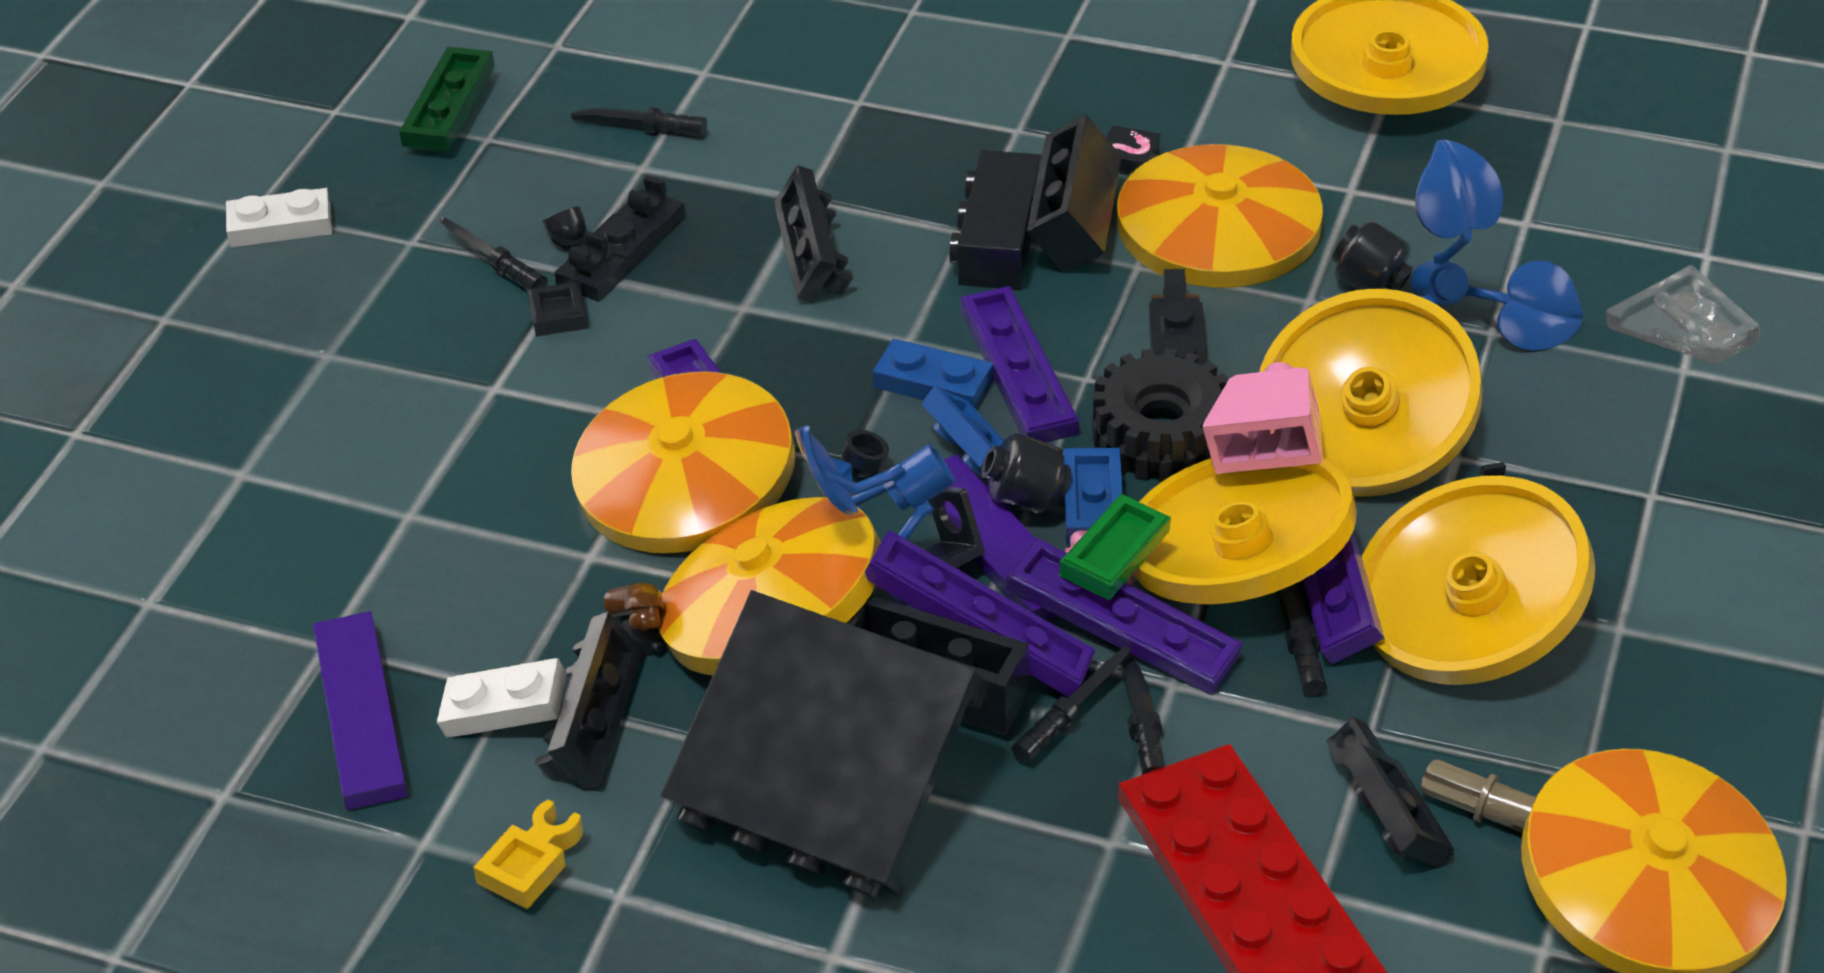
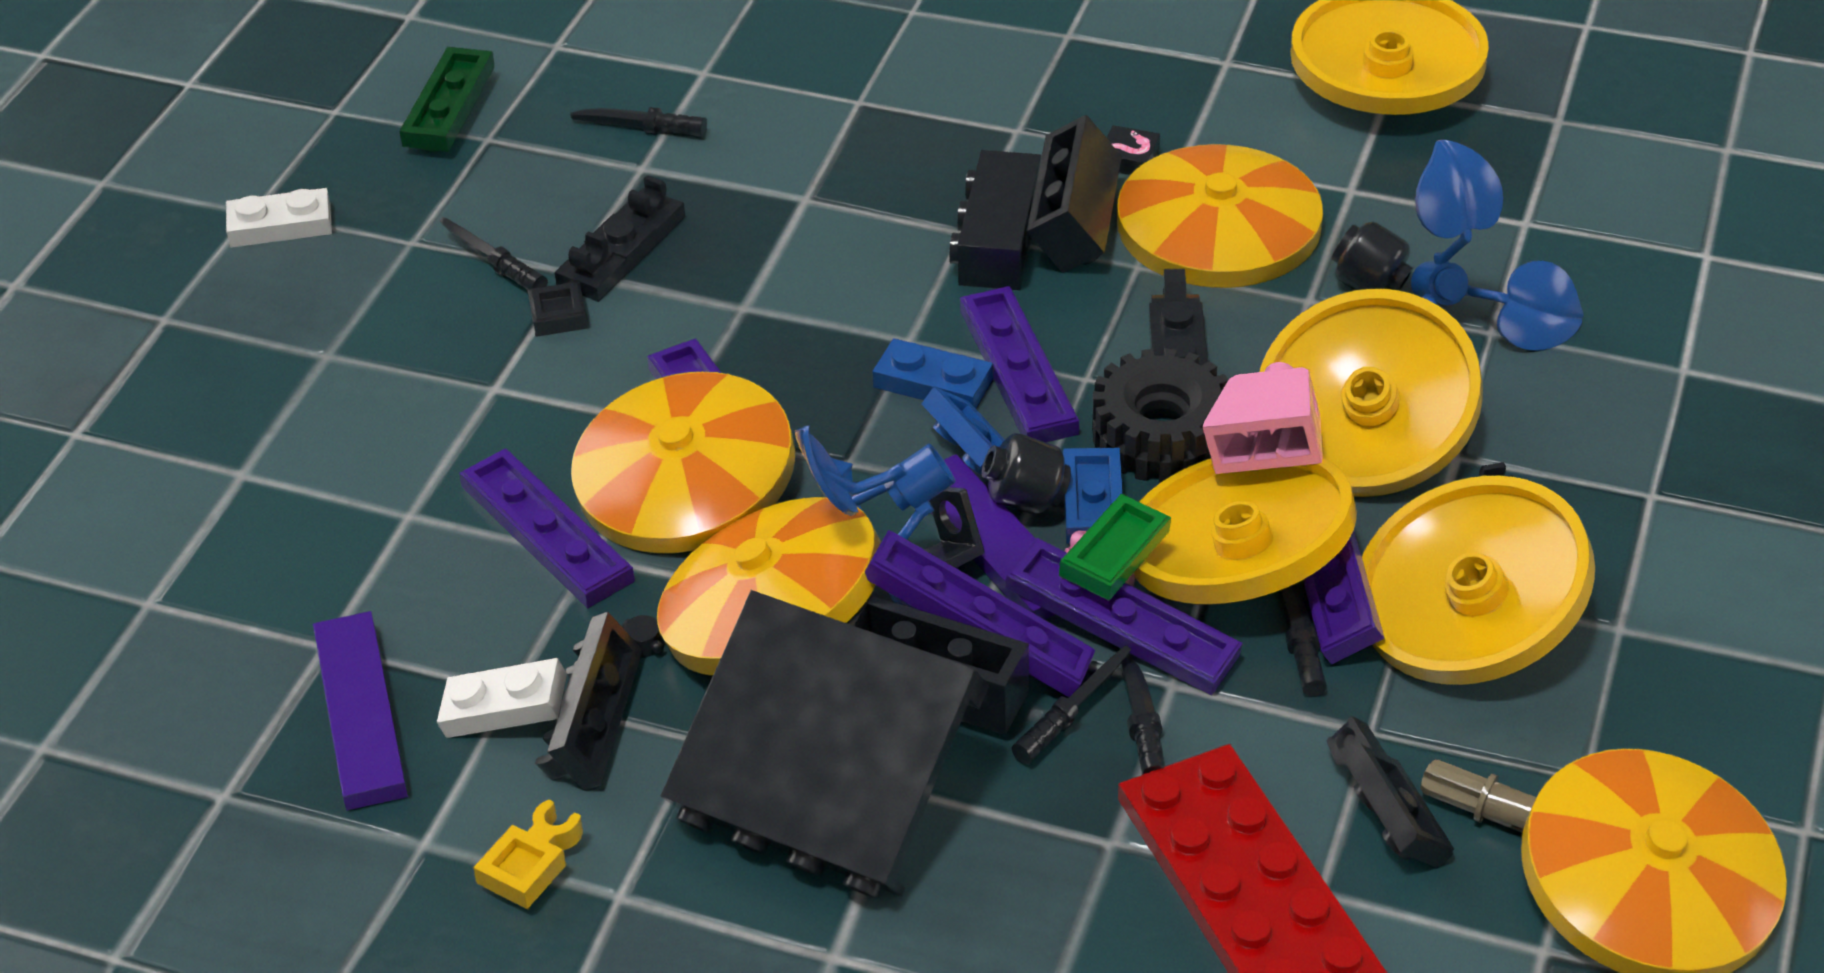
black hinge [542,206,586,248] -> none
reddish brown arm [604,583,664,631] -> none
black plate [774,165,853,303] -> none
black hinge [841,430,889,479] -> none
clear wing [1607,265,1760,364] -> none
none -> dark purple tile [459,448,635,609]

